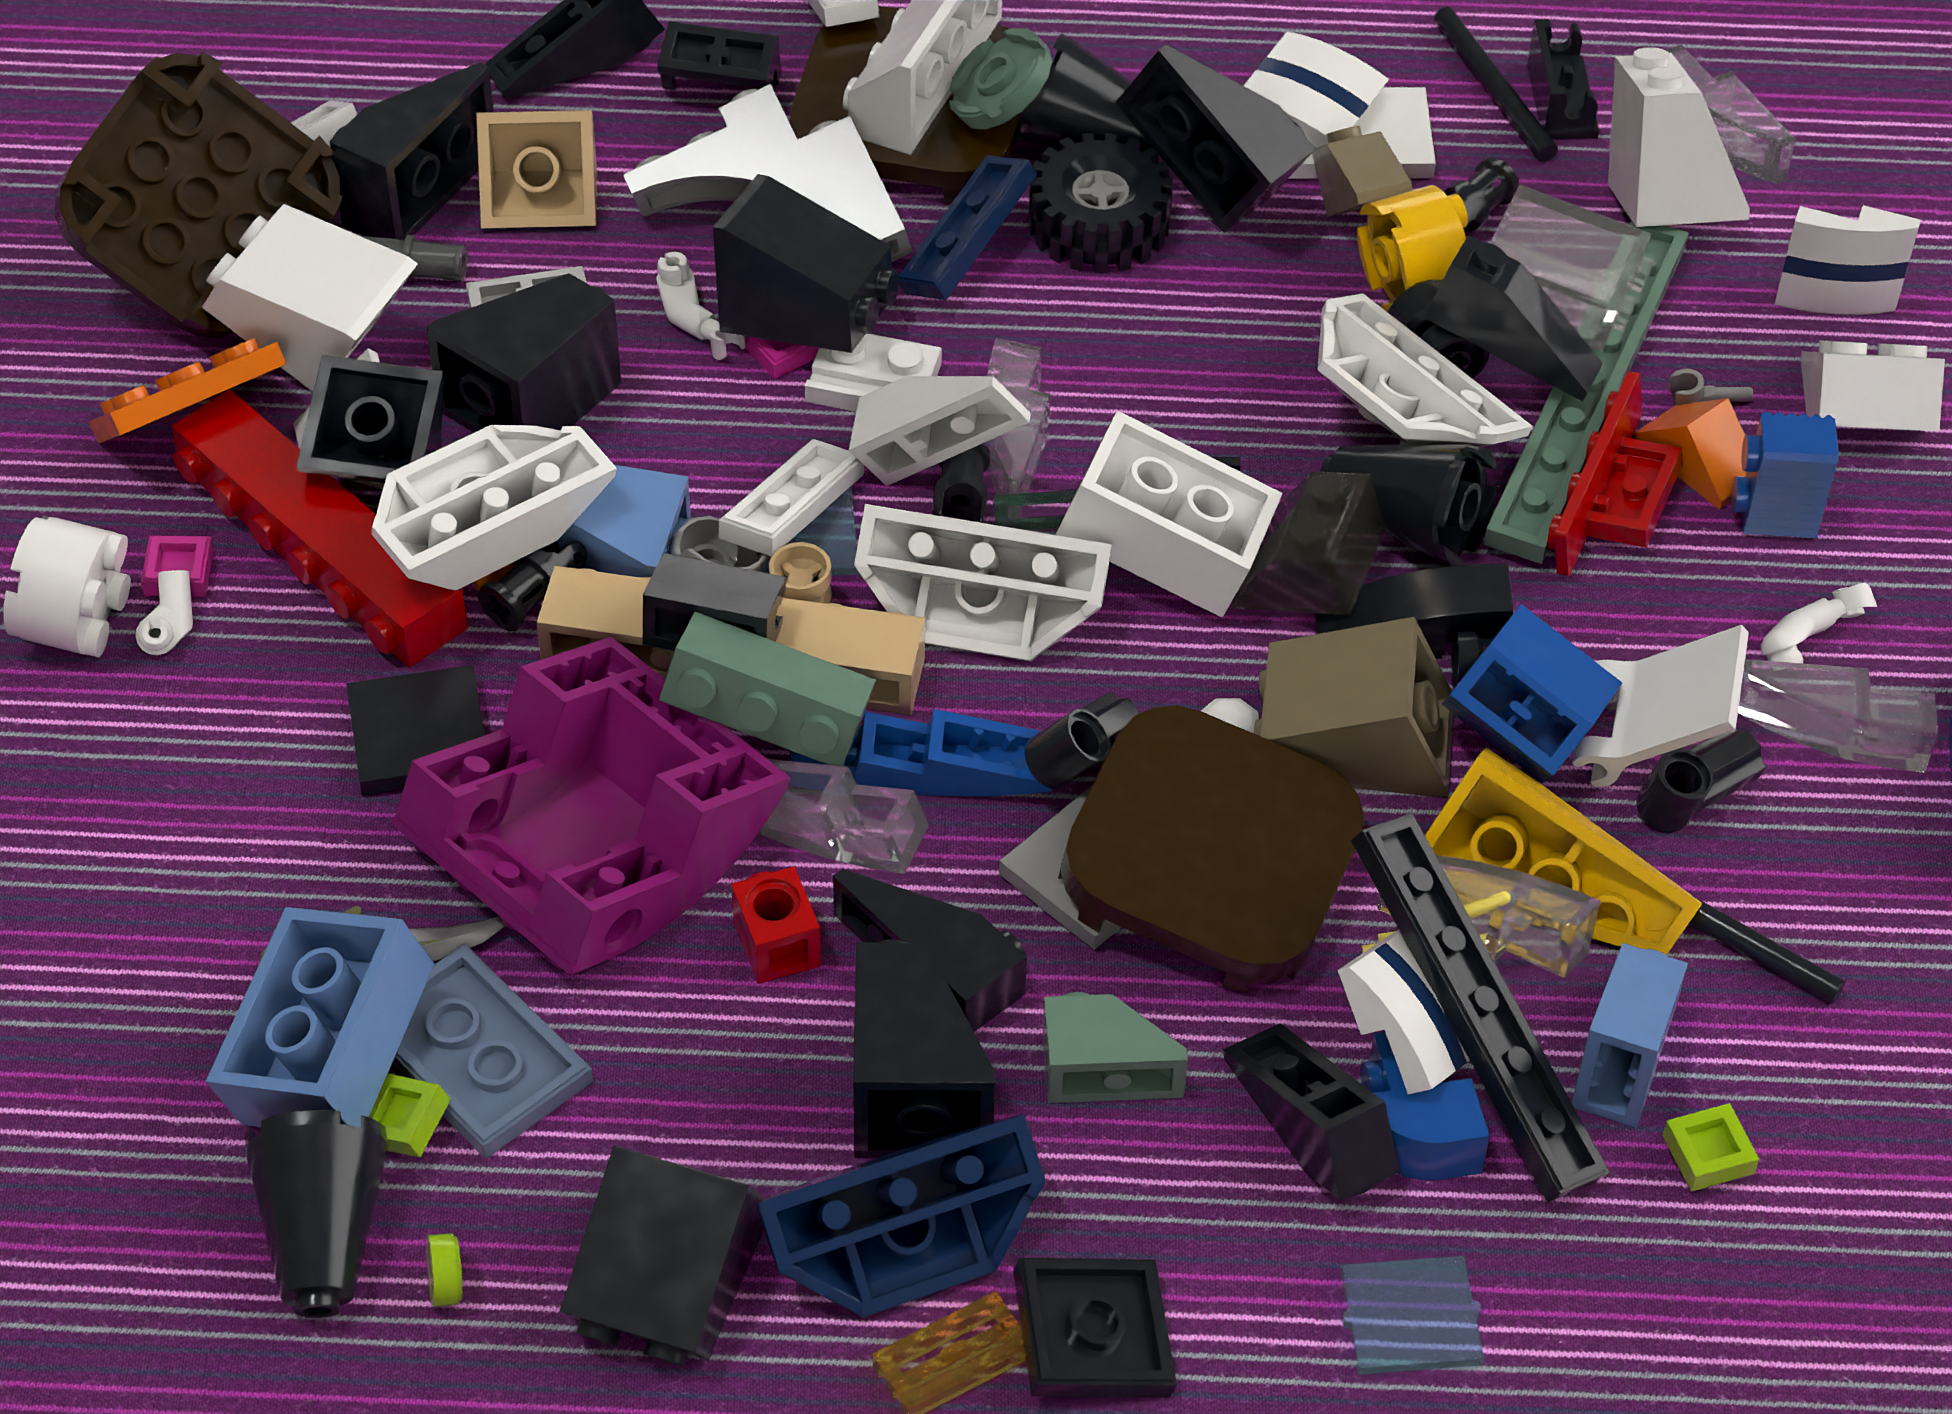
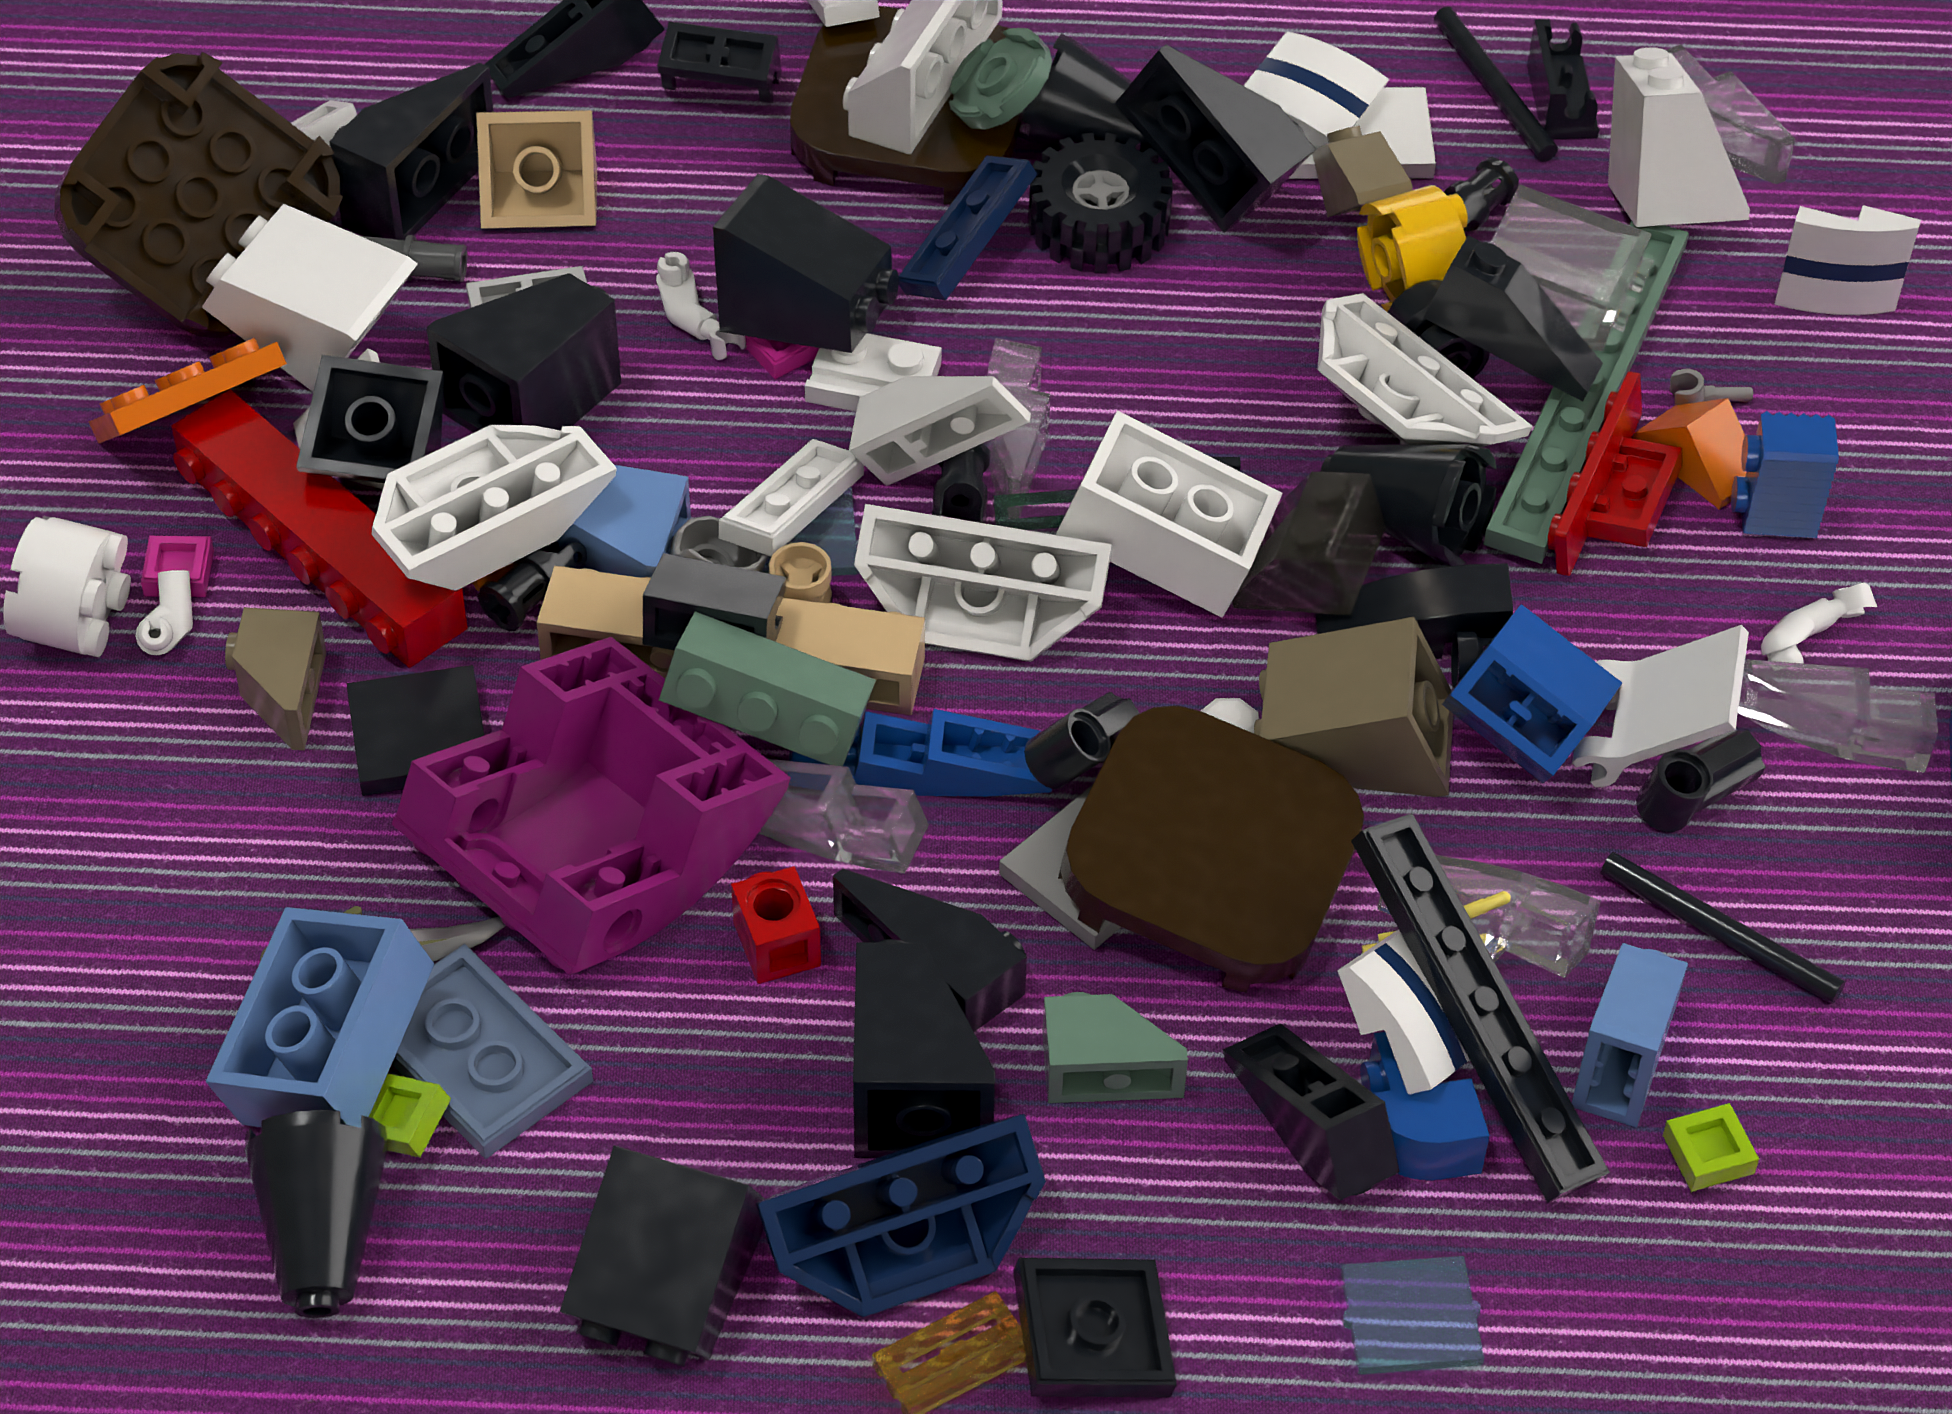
lime tile [426,1233,462,1307] -> none
arch [623,84,913,262] -> none
yellow wedge [1425,748,1702,955] -> none
white slope [1801,341,1945,431] -> none
none -> dark tan slope [225,607,327,750]

